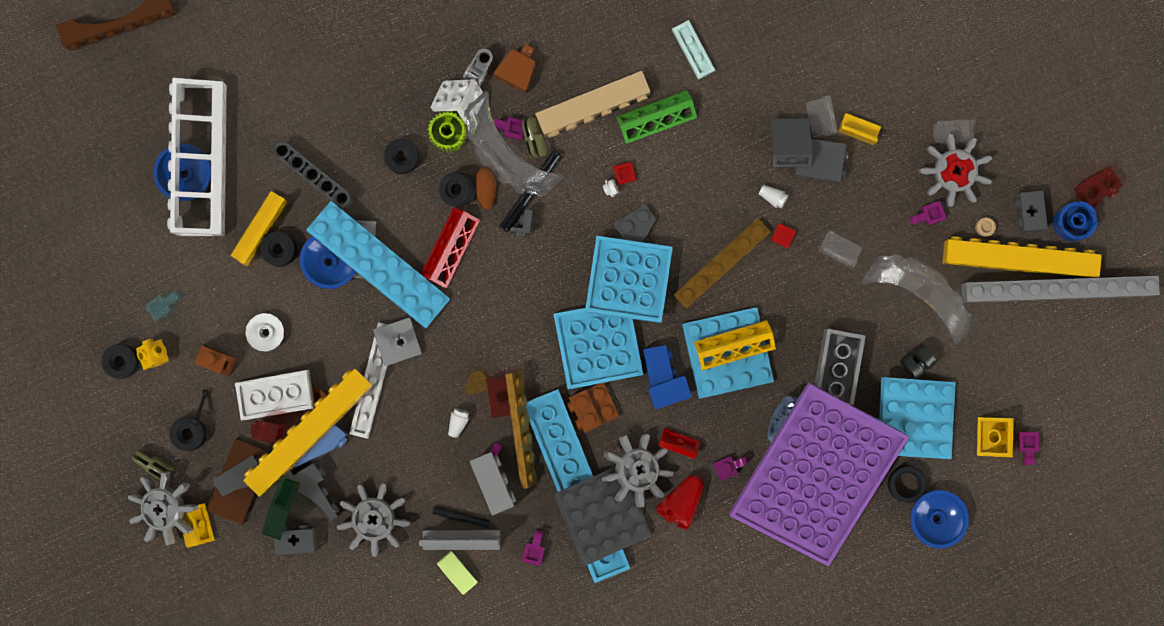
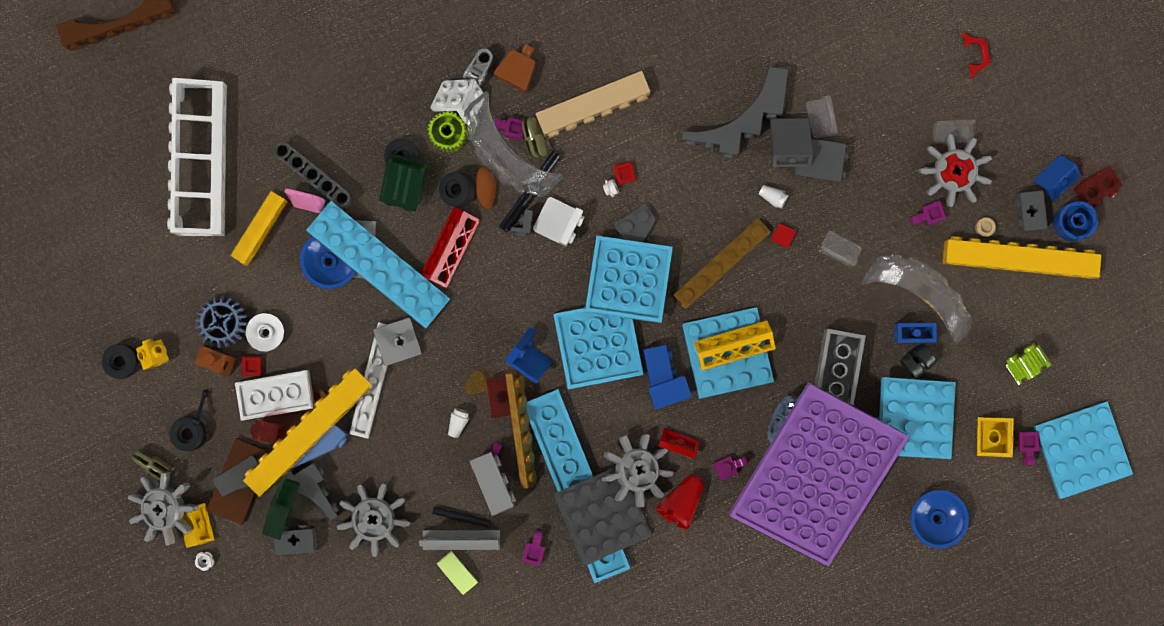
clear light blue plate [144,292,181,322] -> none
blue dish [153,144,211,201] -> none
black tyre [261,232,297,267] -> none
dark orange plate [567,383,619,433] -> none
bright green fence [616,90,697,144] -> none
light aqua tile [672,20,715,80] -> none
yellow panel [838,113,881,145] -> none
black tyre [887,466,926,503] -> none
light grey brick [961,276,1160,303] -> none
none -> sand blue gear [195,296,248,348]
none -> white plate [195,552,214,571]
none -> red tile [242,357,263,376]
none -> bright pink slope [285,188,326,213]
none -> clear green brick [379,153,428,212]
none -> blue bracket [505,327,552,383]
none -> white bracket [533,197,585,247]
none -> dark grey arch [681,67,788,159]
none -> blue brick [894,323,937,343]
none -> red helmet [962,32,991,79]
none -> lime brick [1006,343,1052,385]
none -> medium azure plate [1033,401,1133,499]
none -> blue panel [1034,155,1081,201]

